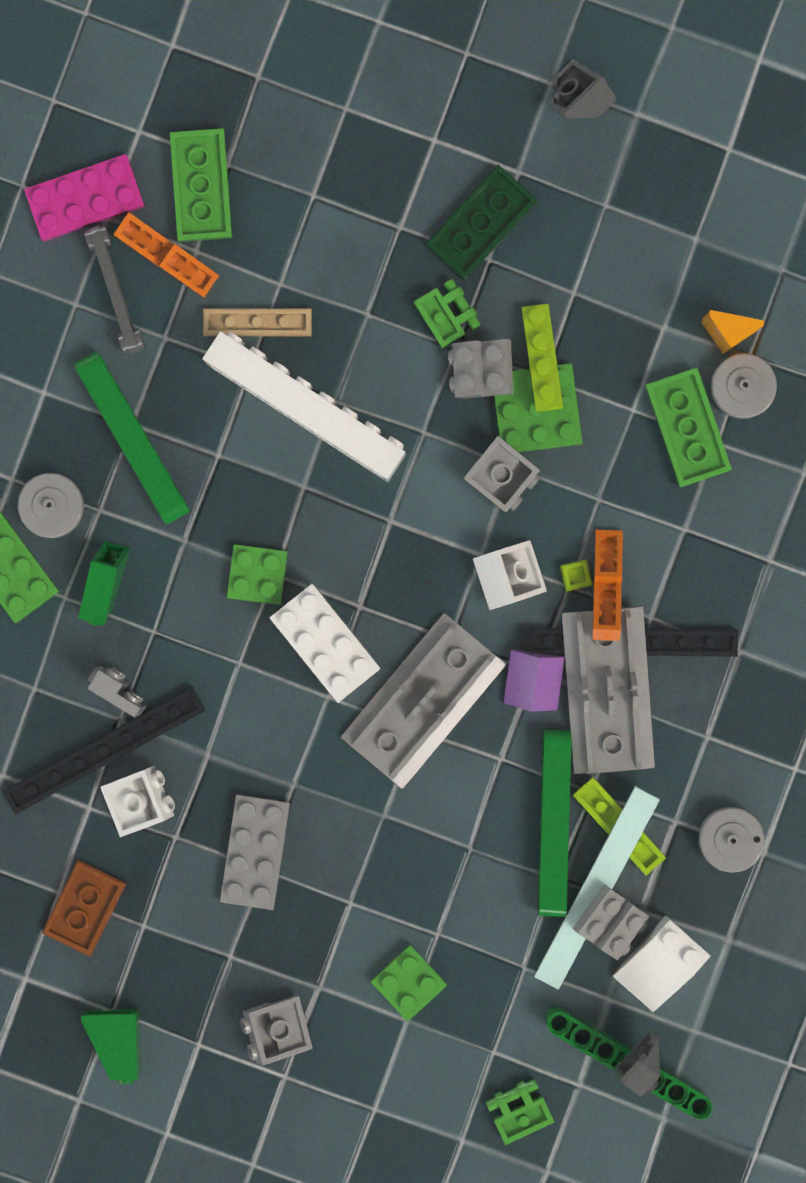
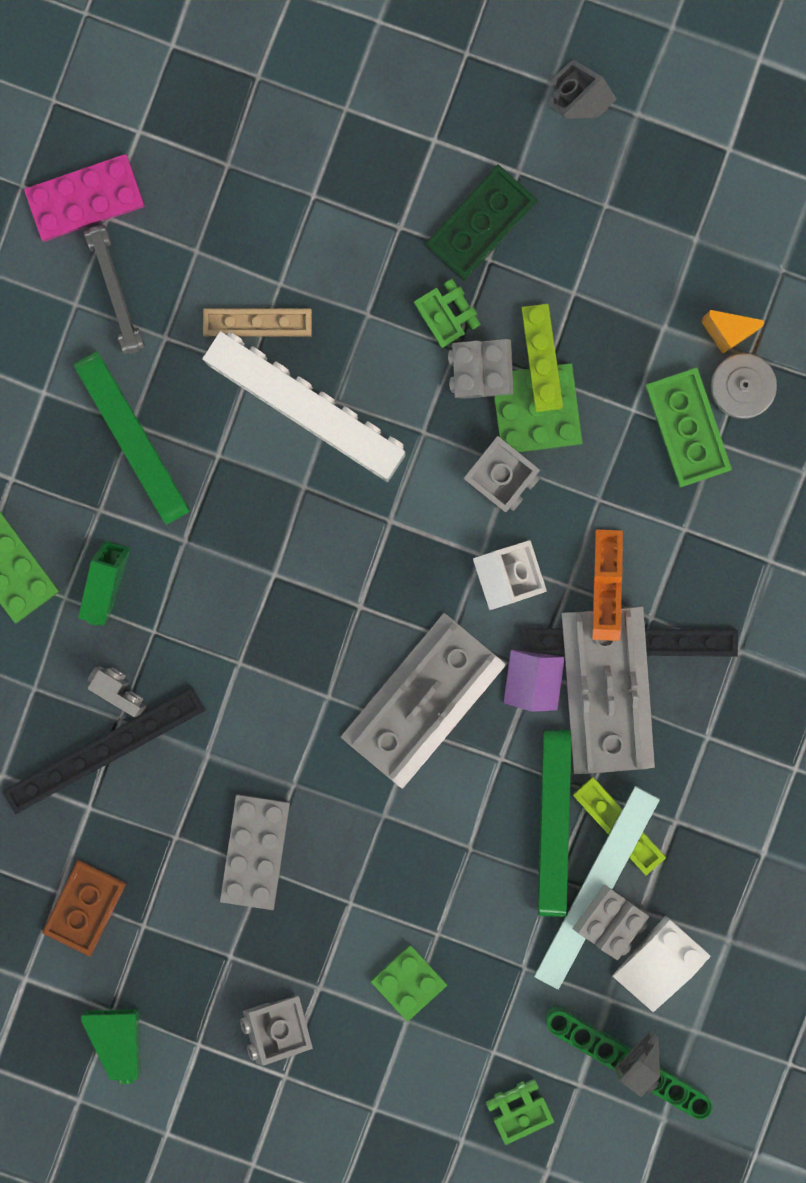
light grey wheel [18,473,84,538] -> none
white plate [100,765,175,837] -> none
orange slope [112,212,219,298] -> none
bright green plate [170,128,233,242] -> none
bright green plate [227,545,288,605] -> none
white brick [270,584,381,703] -> none
lime tile [560,559,593,592] -> none
light grey wheel [698,806,765,873] -> none

